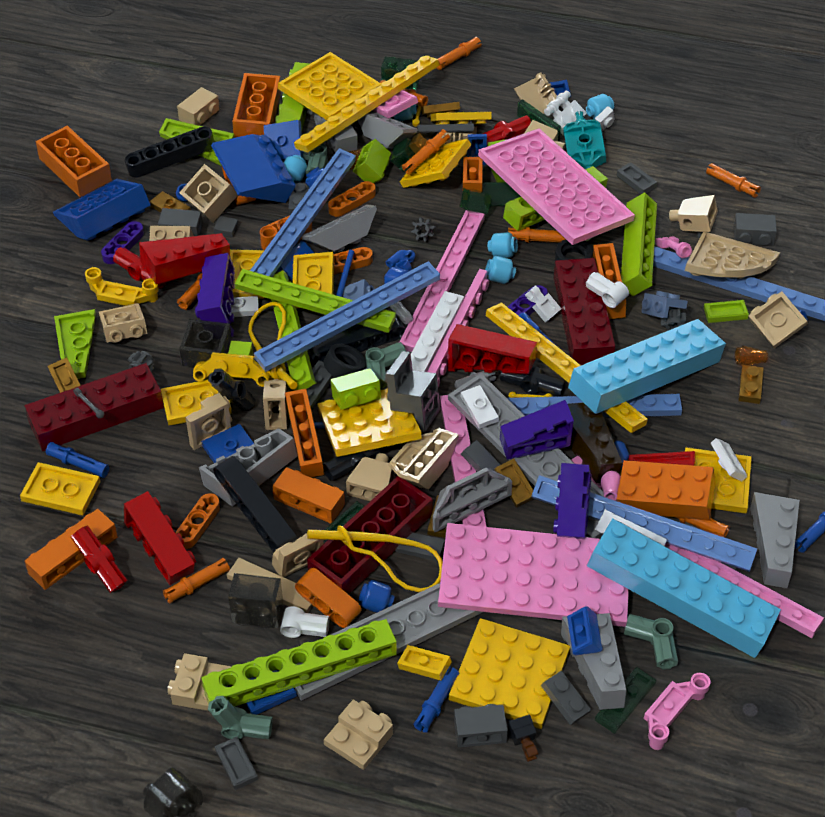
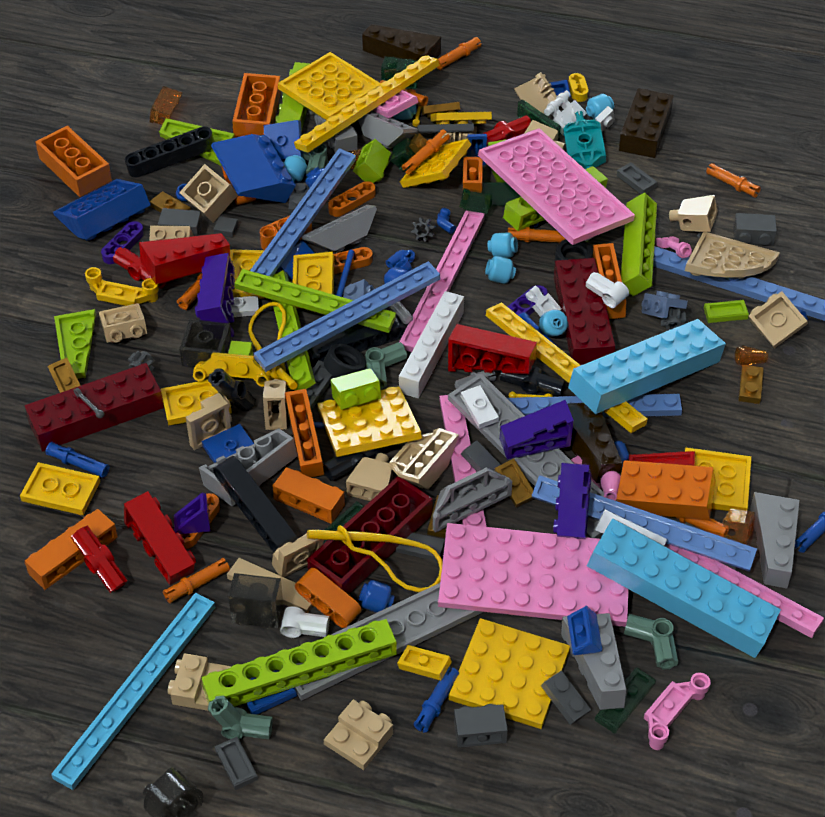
tan brick [177,87,220,126] -> none
dark grey bracket [385,351,440,433] -> none
bright pink plate [427,269,489,387] -> none
black piece [507,714,538,762] -> none
white plate [711,438,747,481] -> none
none -> medium azure plate [51,593,216,790]
none -> clear orange hinge [150,86,182,125]
none -> dark purple slope [174,492,210,534]
none -> dark brown wedge [362,24,441,67]
none -> blue arm [437,208,456,234]
none -> medium azure head [539,310,568,337]
none -> yellow beam [568,73,588,102]
none -> dark brown brick [619,88,674,158]
none -> clear orange hinge [723,508,755,545]

